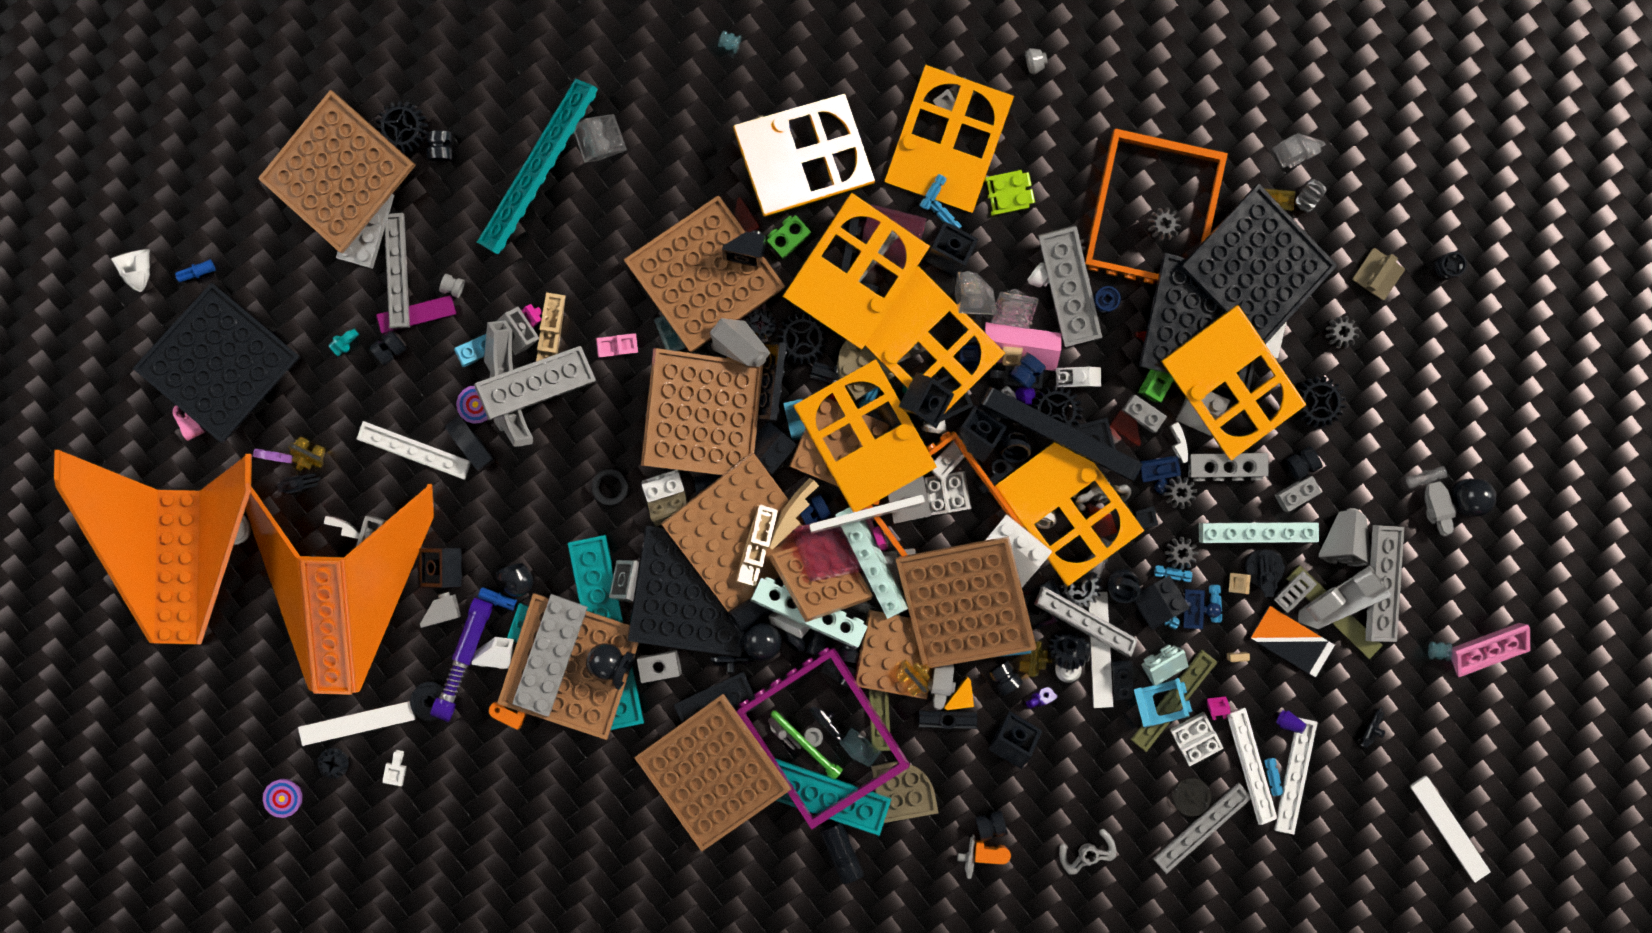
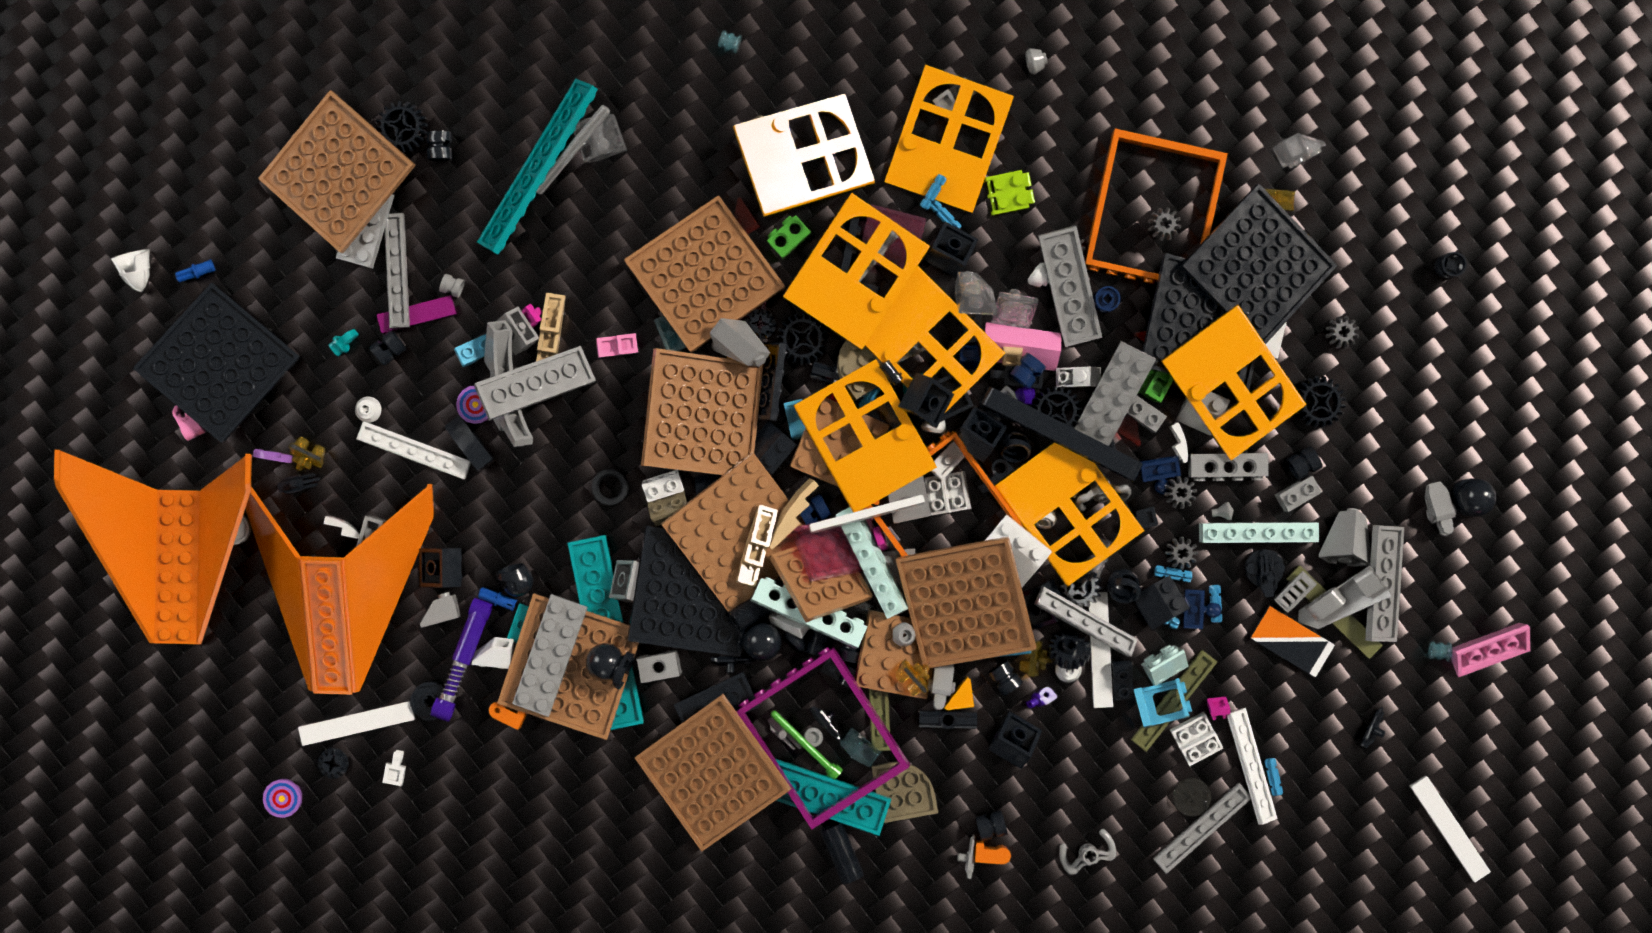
black slope [722,230,766,268] -> none
clear red tile [1088,504,1117,538] -> none
tan tile [1227,652,1250,662] -> none
tan tile [1229,573,1251,594] -> none
white tile [1274,718,1317,835] -> none
dark purple cone [1276,710,1307,734] -> none
flat silver gear [1295,179,1326,213] -> none
dark tan bracket [1352,248,1405,300] -> none
clear pin [1406,466,1447,489] -> none
none -> white cone [355,397,381,423]
none -> light grey axle [536,105,610,194]
none -> black pin [879,360,903,385]
none -> light grey plate [892,622,915,647]
none -> light grey plate [1074,341,1156,446]
none -> light grey rock [1212,502,1234,520]

